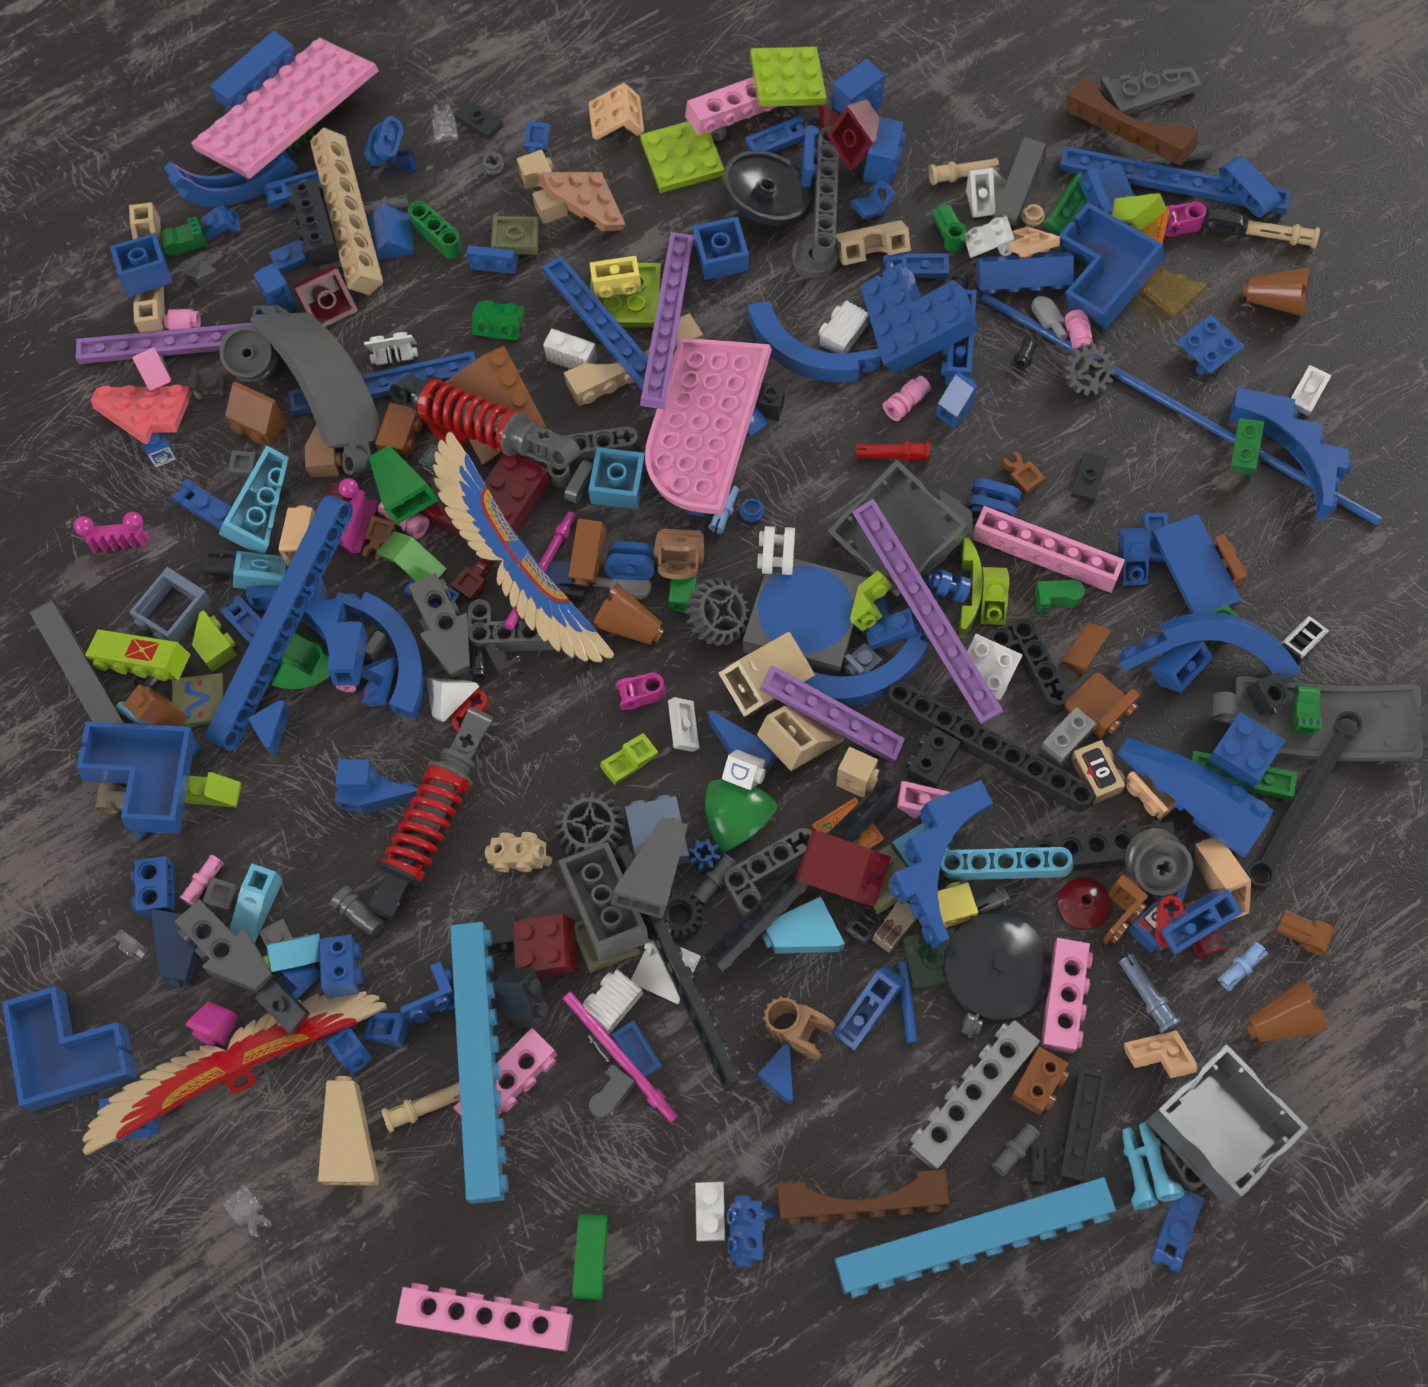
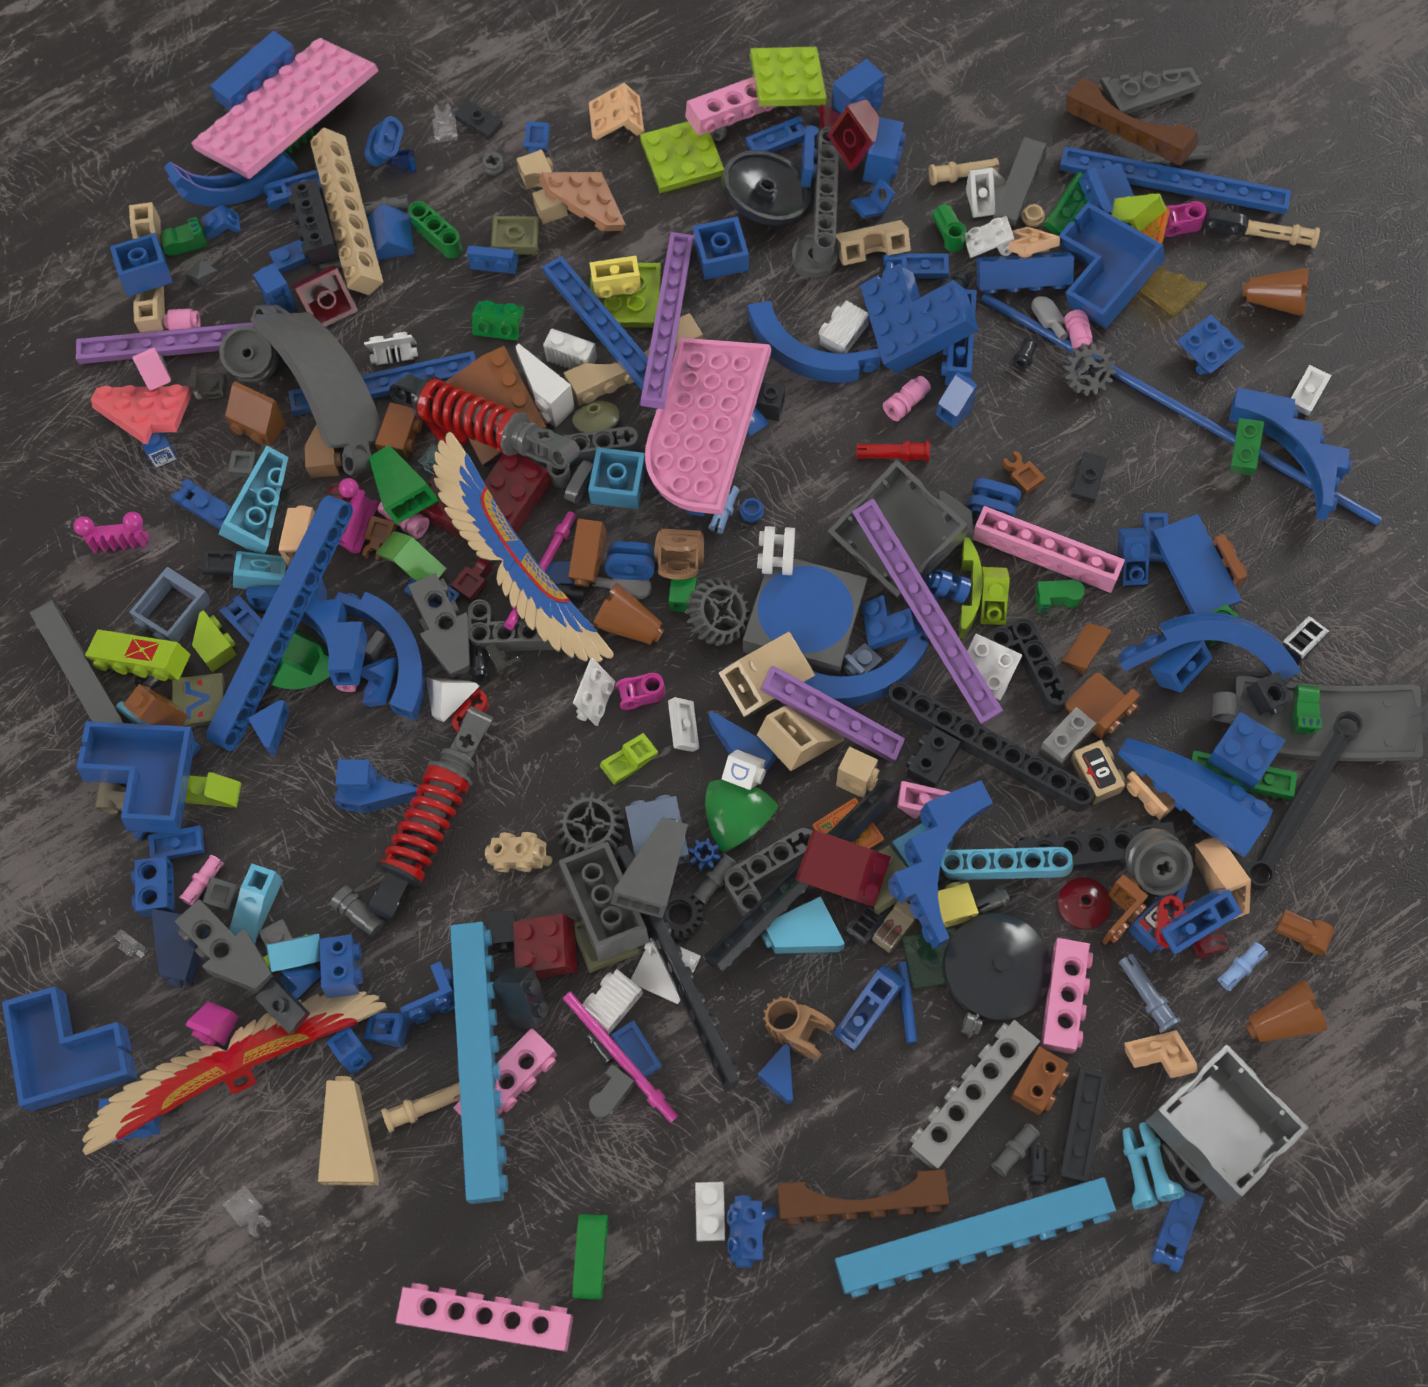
lime slope [850,571,893,631] -> none
blue beam [1219,156,1281,217] -> none
none -> blue plate [148,825,205,859]
none -> white slope [516,344,575,428]
none -> olive dish [573,401,620,433]
none -> white hinge [573,658,615,726]

